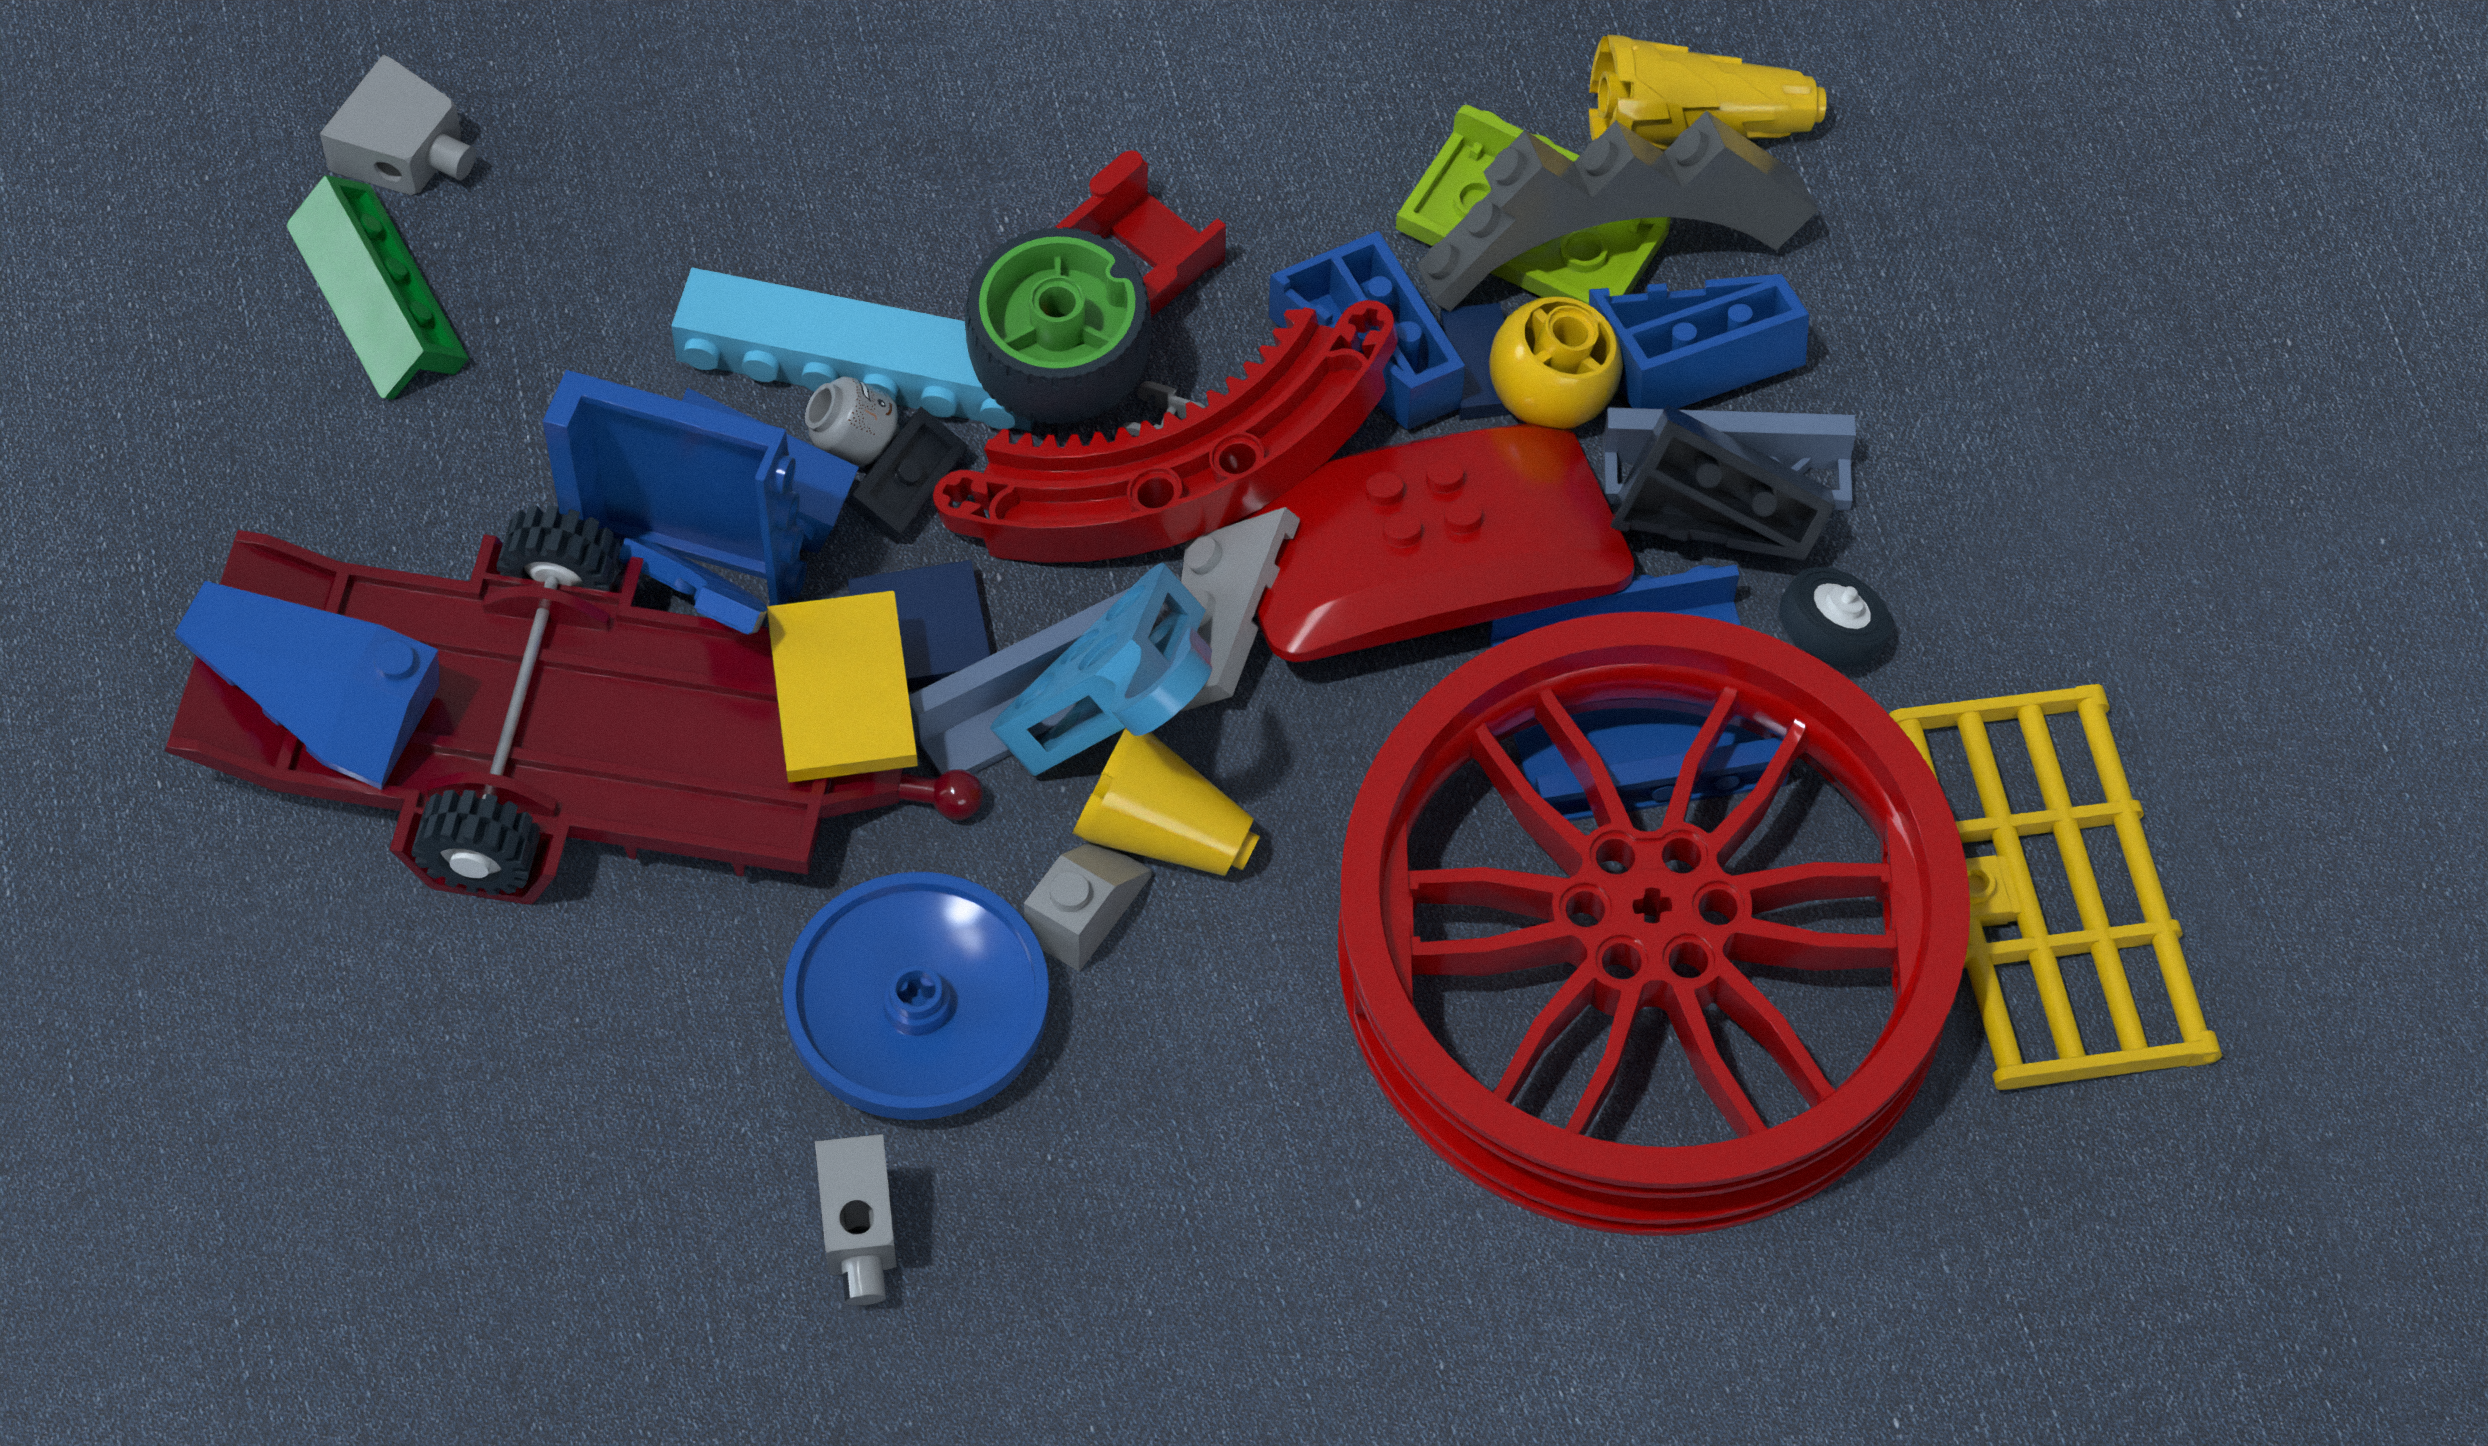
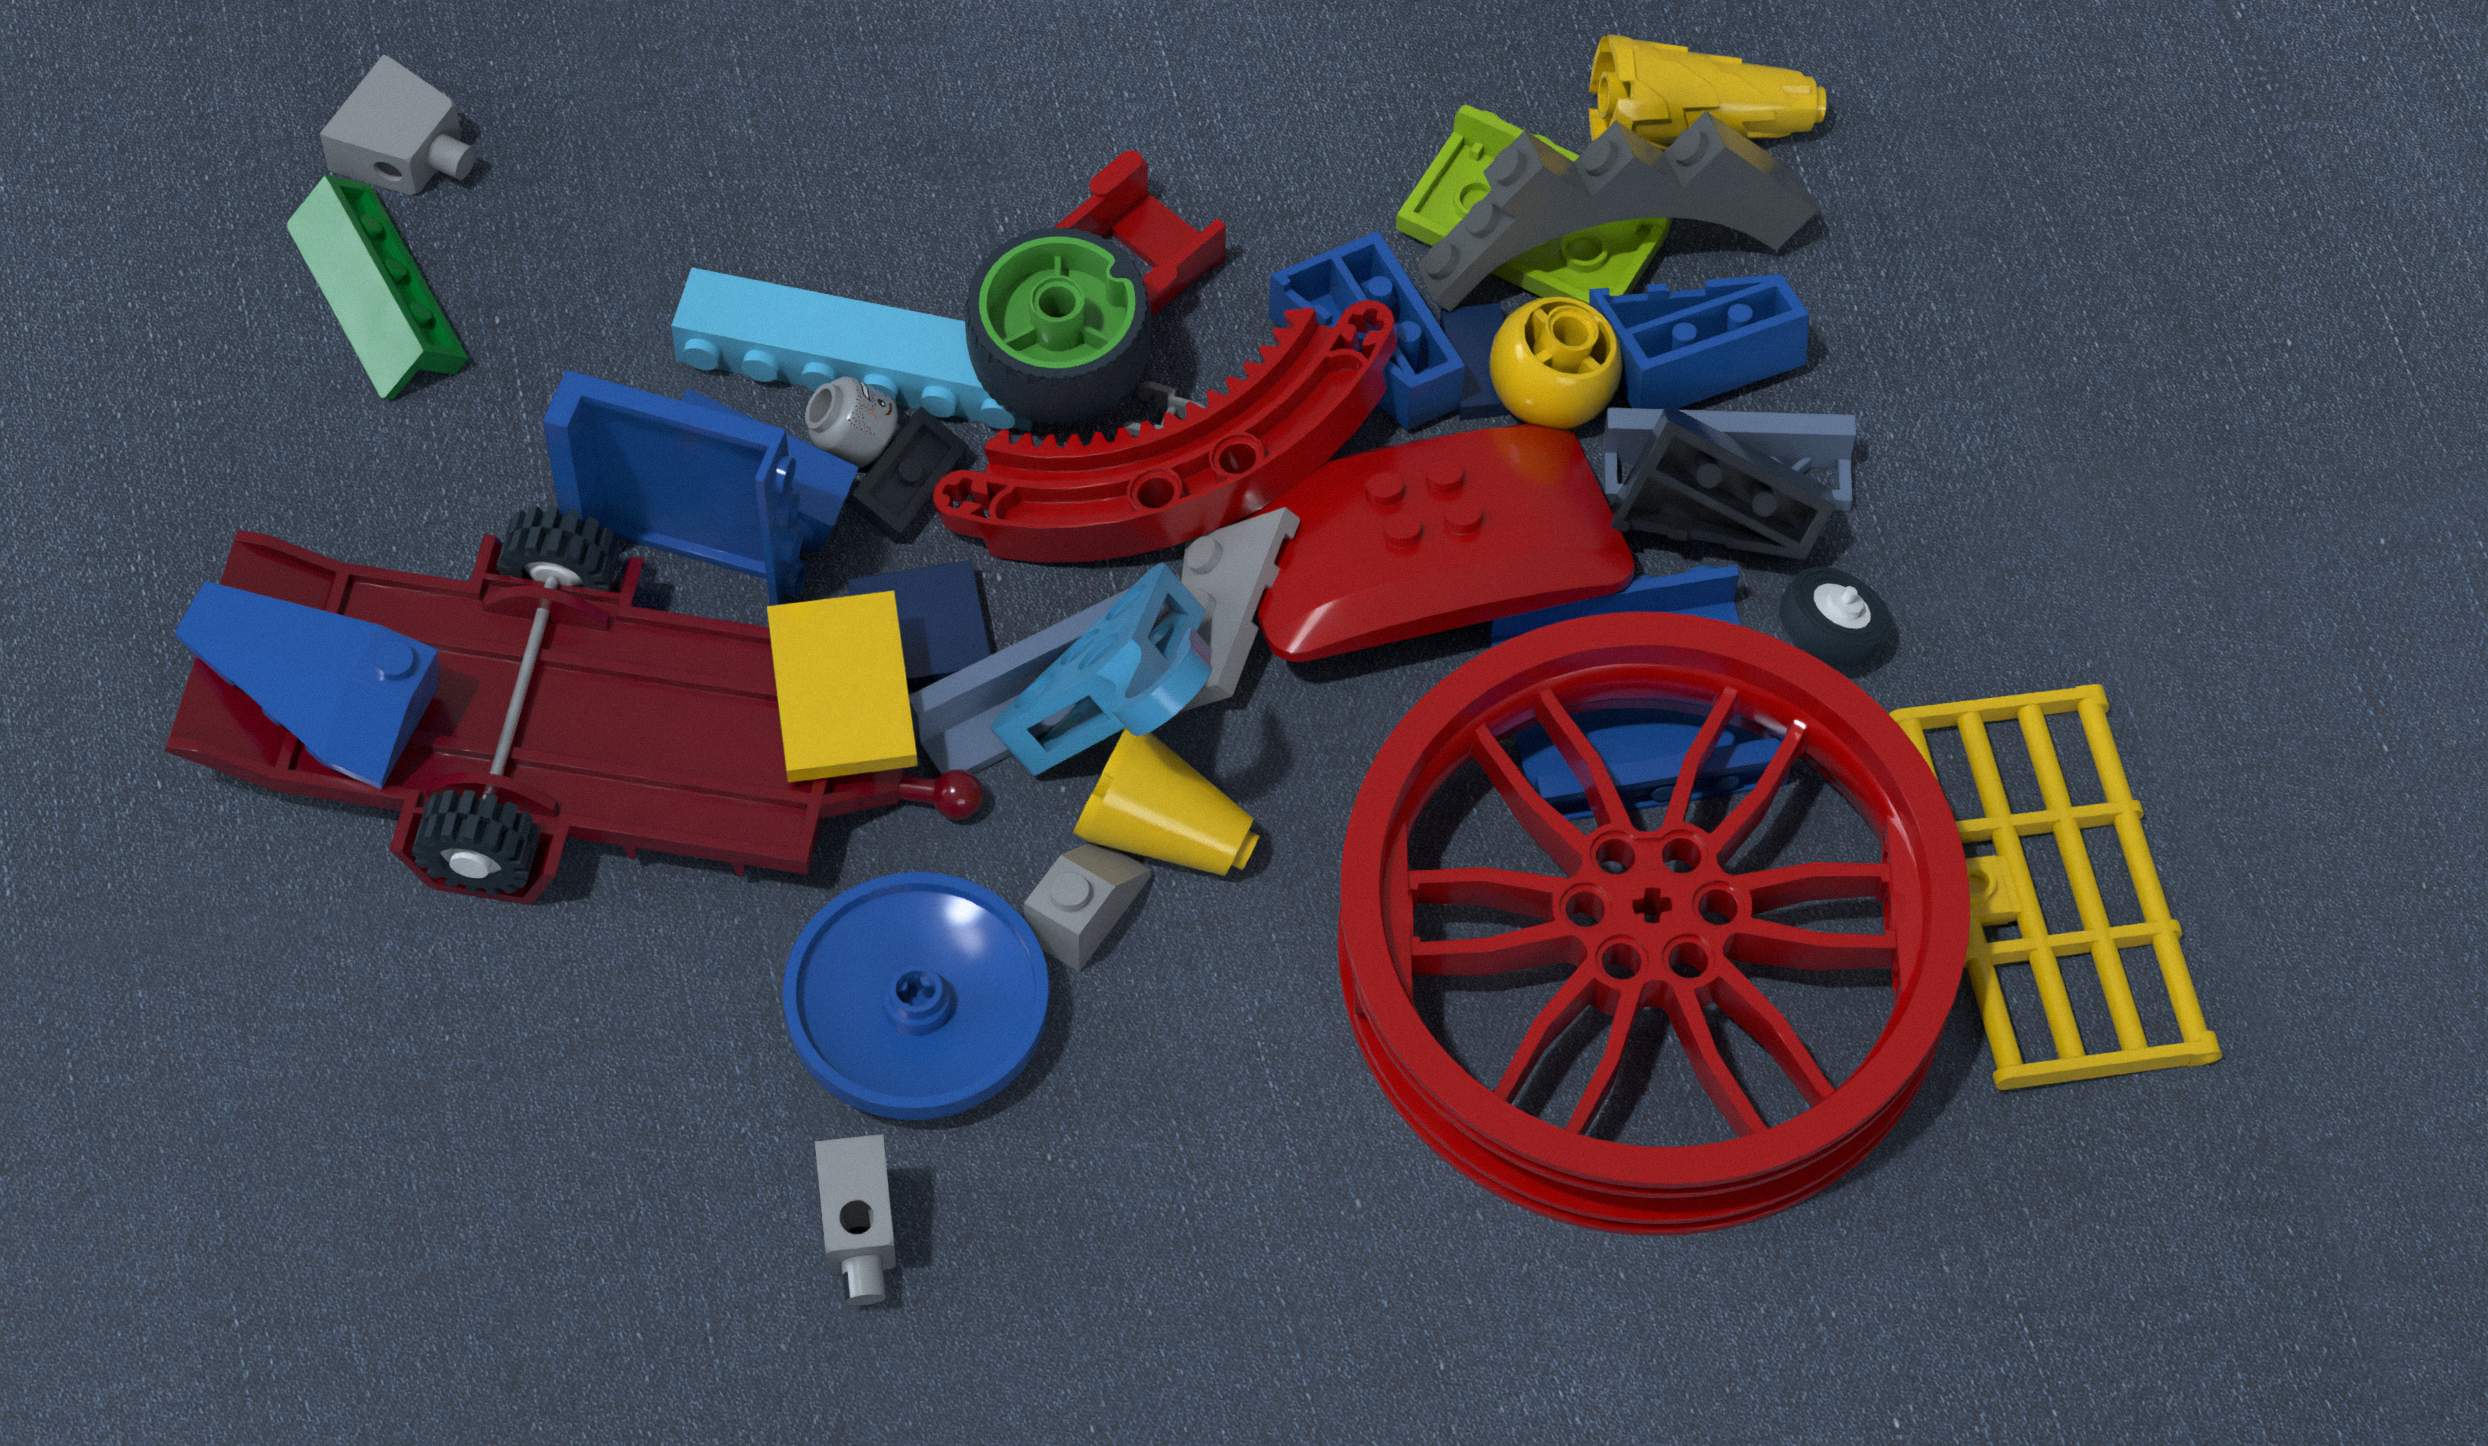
blue tile [619,538,768,635] -> none

